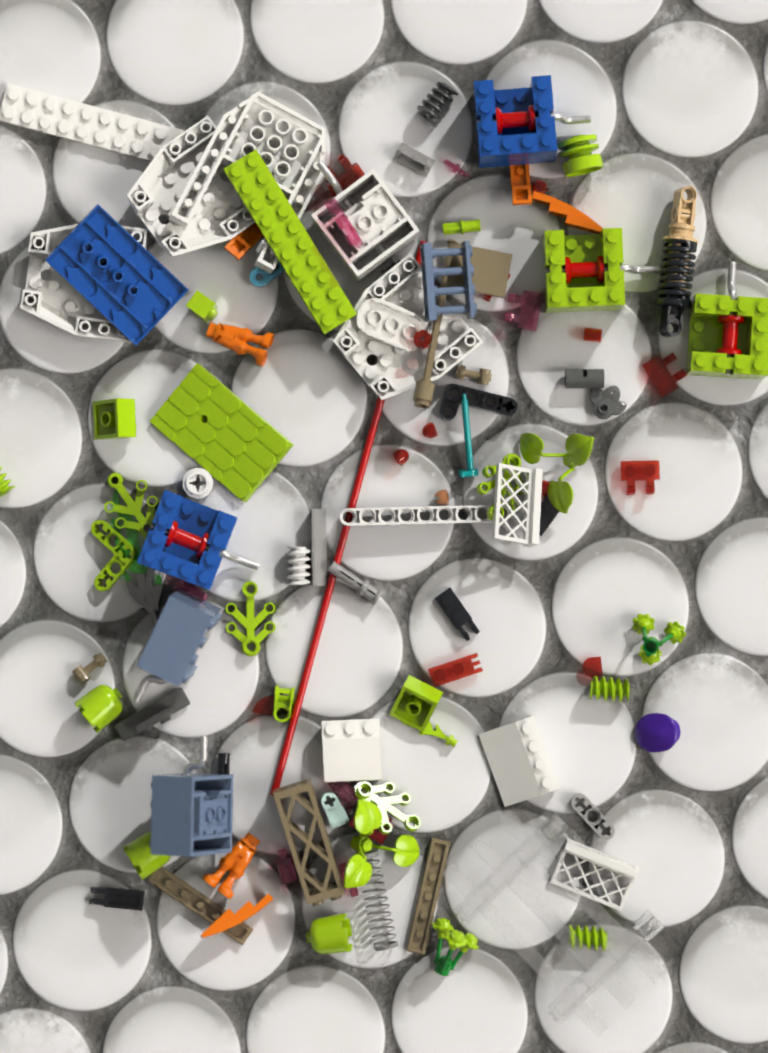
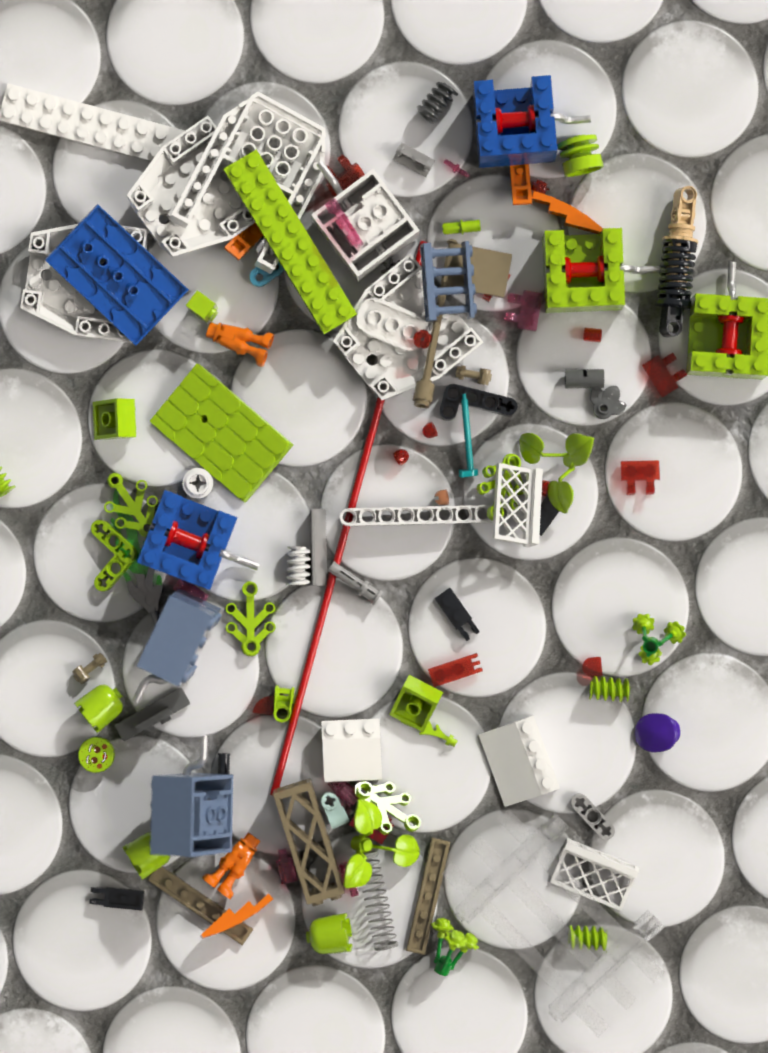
none -> lime head [78,737,115,773]

